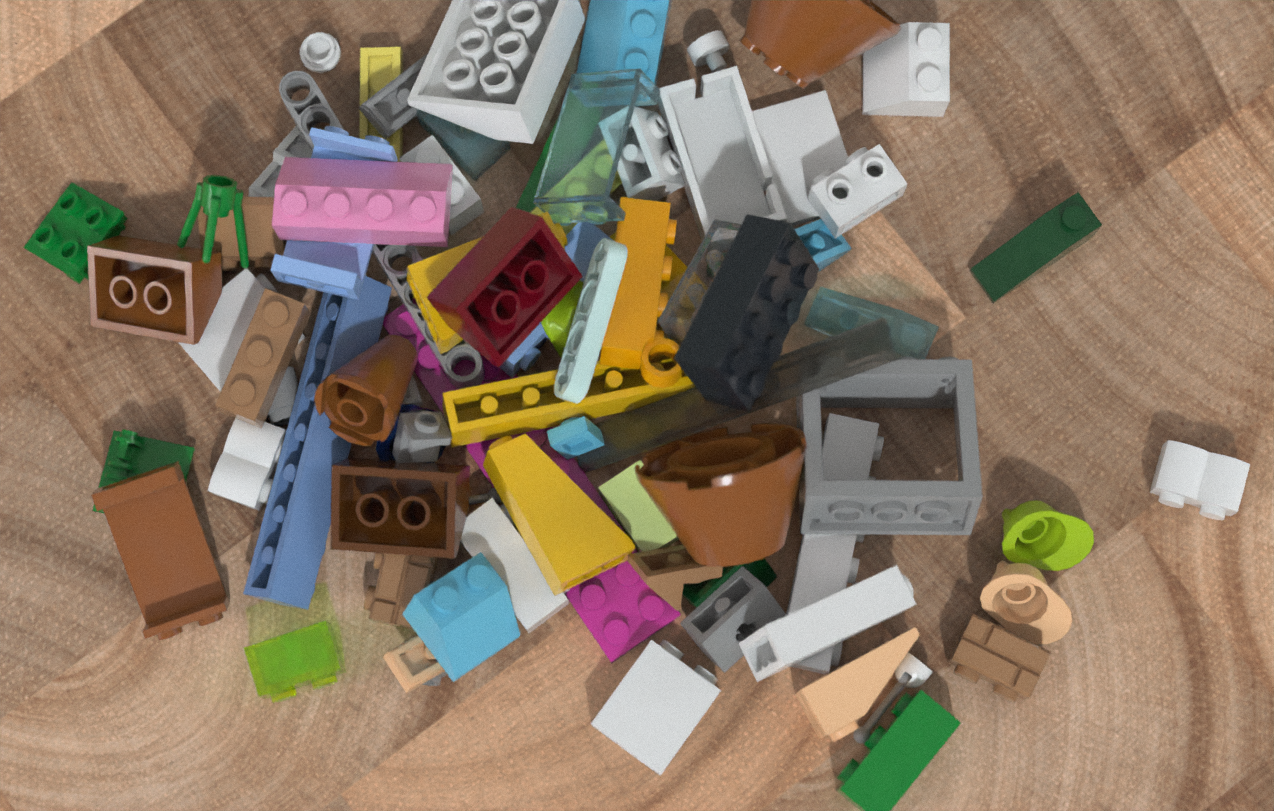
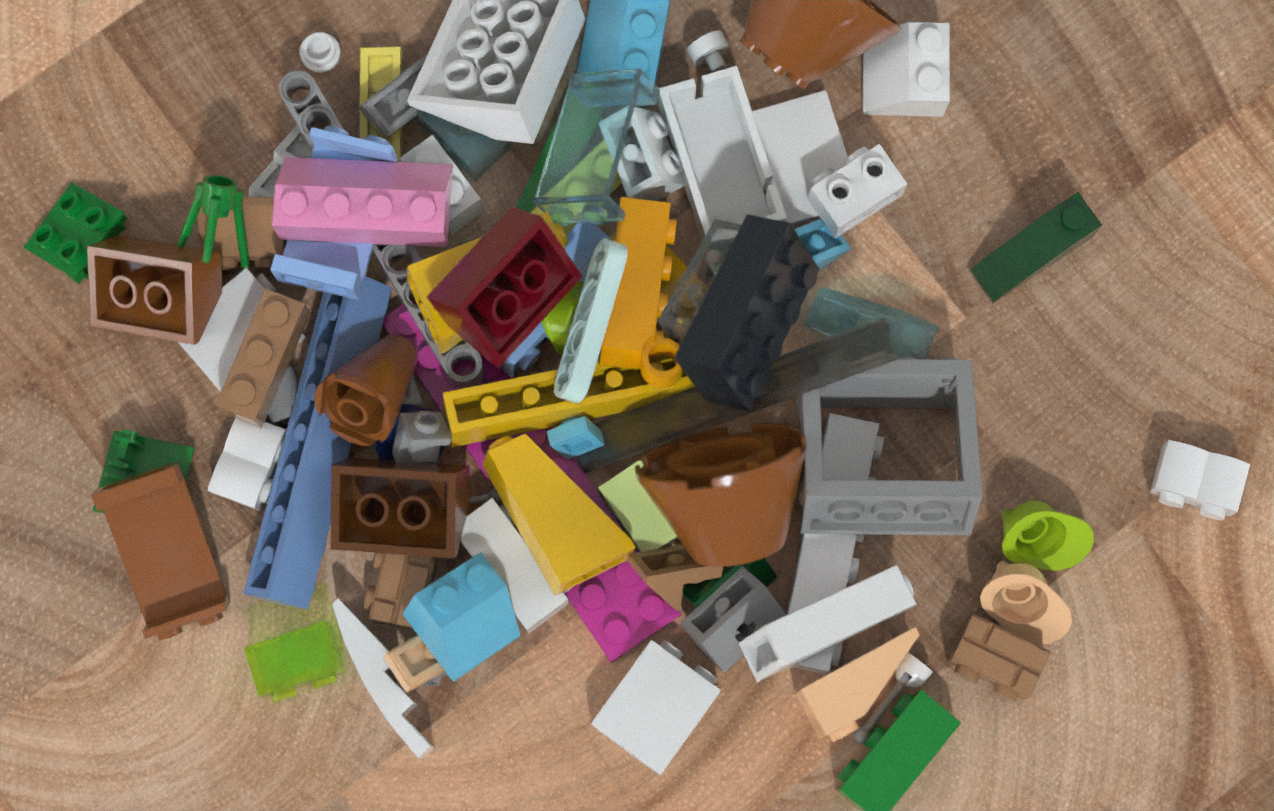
none -> white slope [332,598,434,759]

